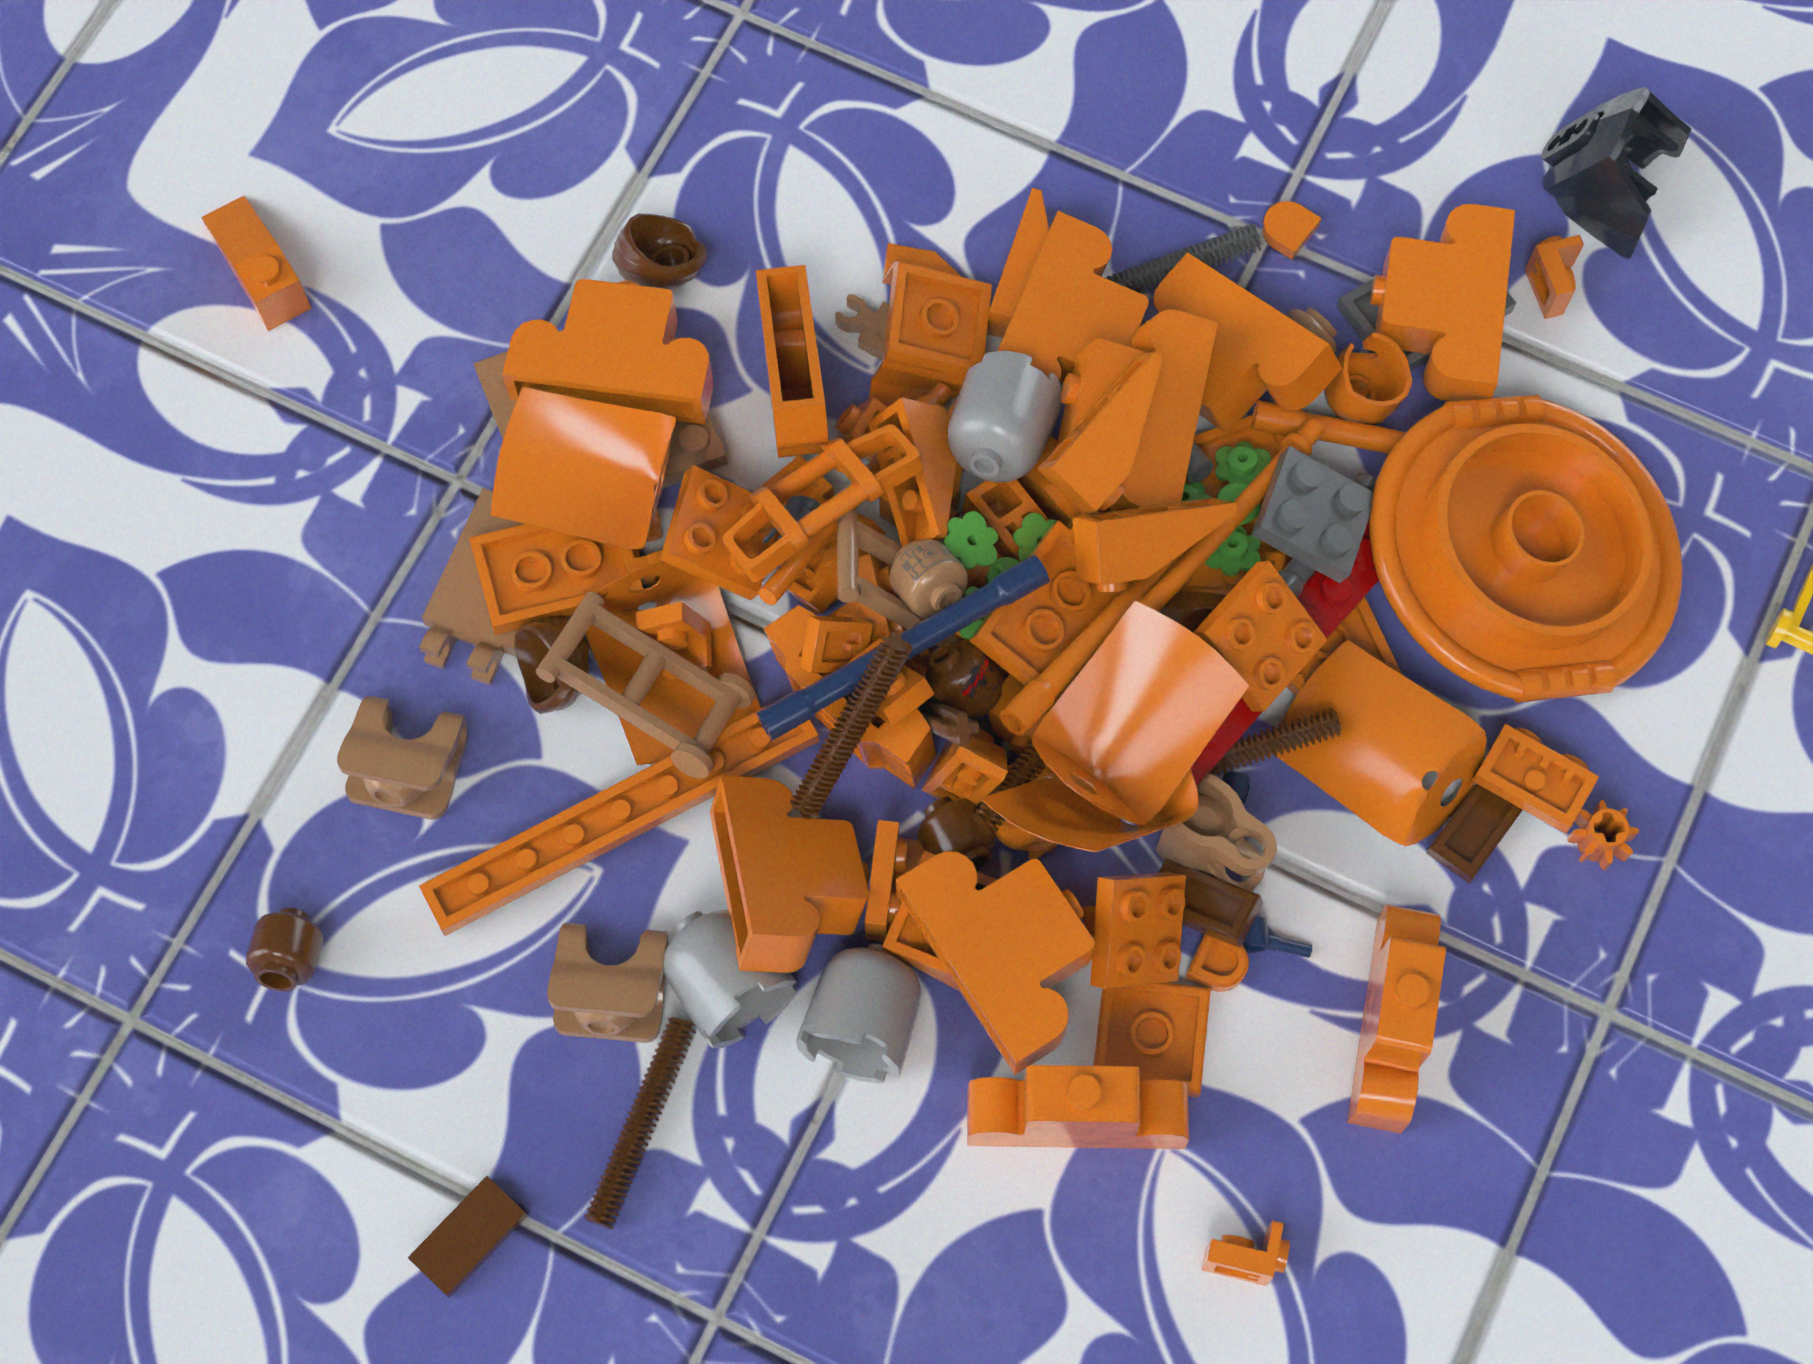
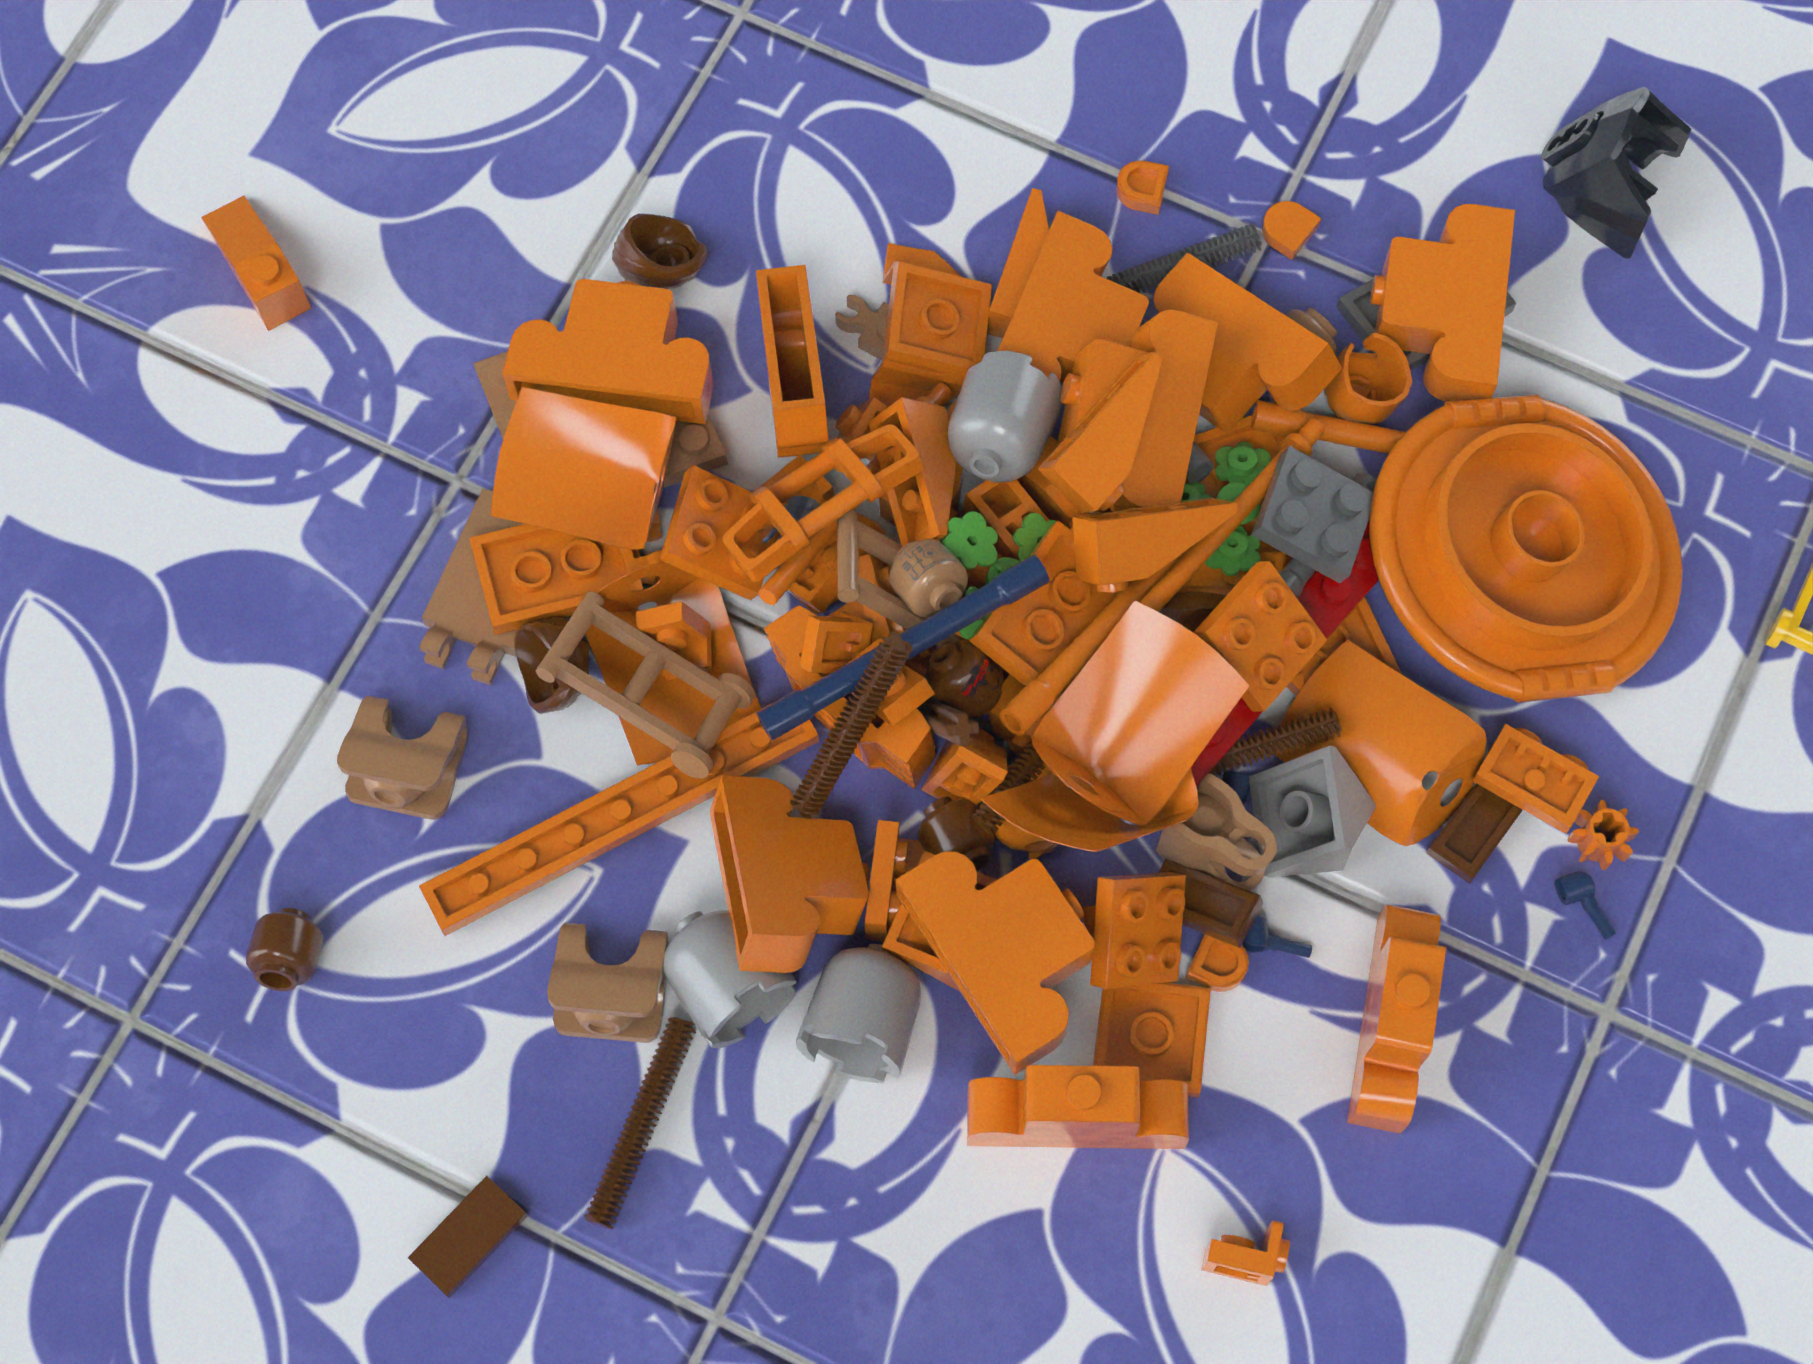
orange bracket [1524,235,1584,319] -> none
none -> orange tile [1116,161,1169,215]
none -> light grey slope [1249,746,1376,878]
none -> dark blue hand [1554,871,1616,940]

